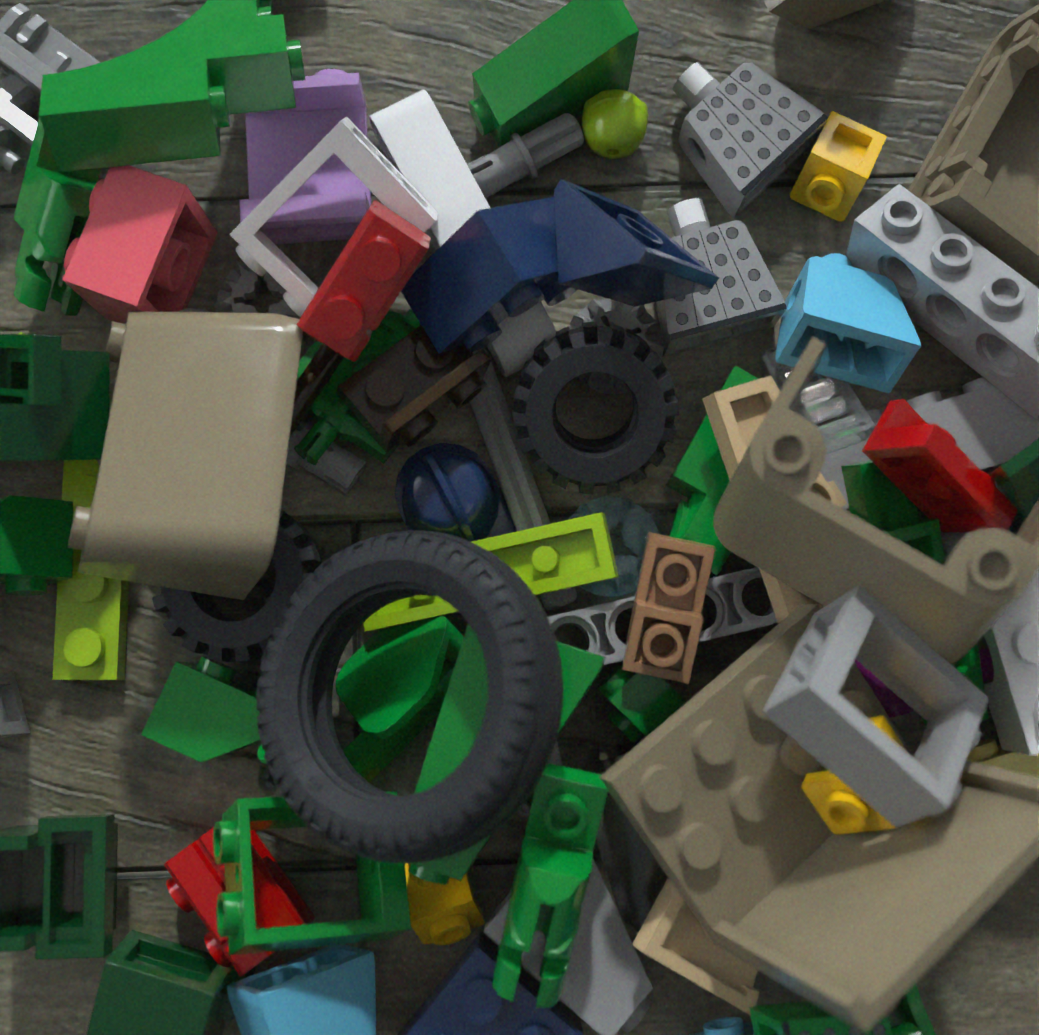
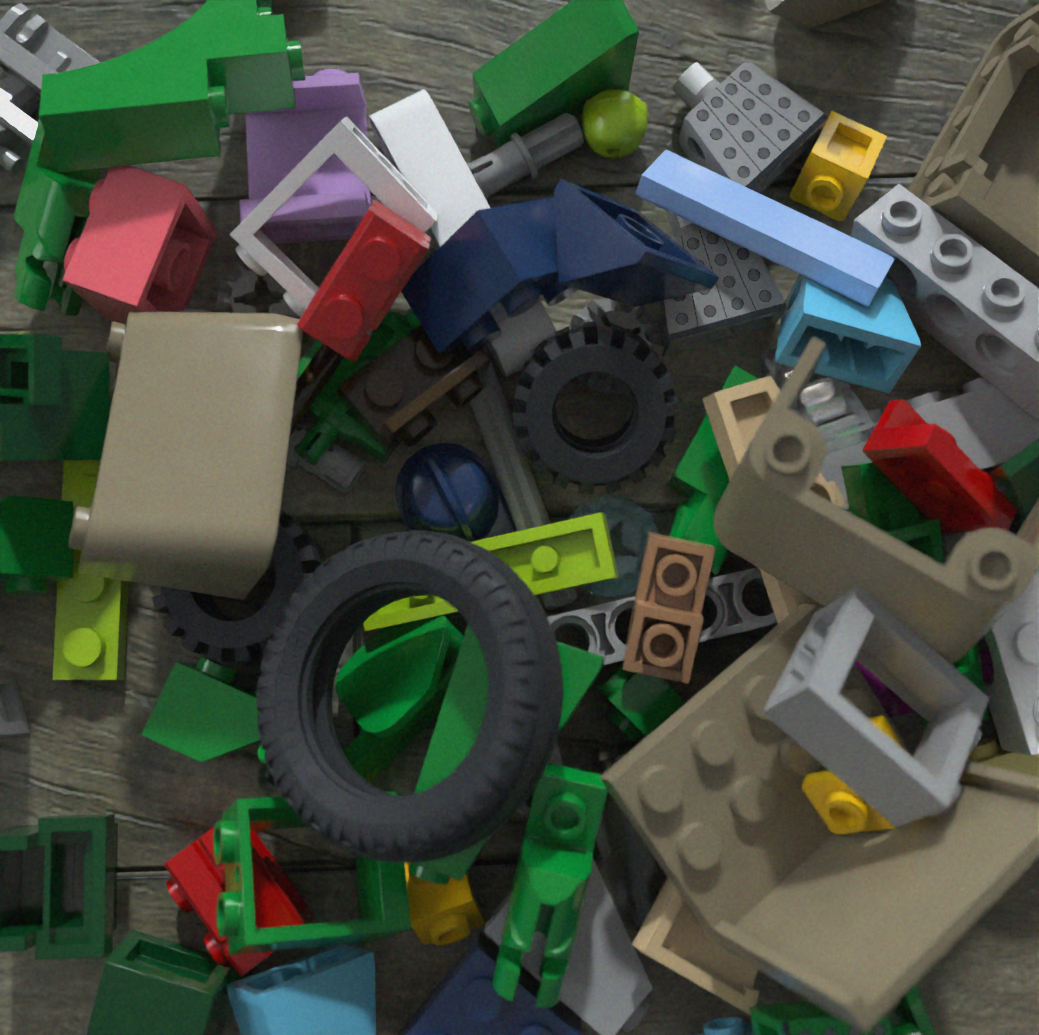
none -> light blue tile [635,150,895,306]

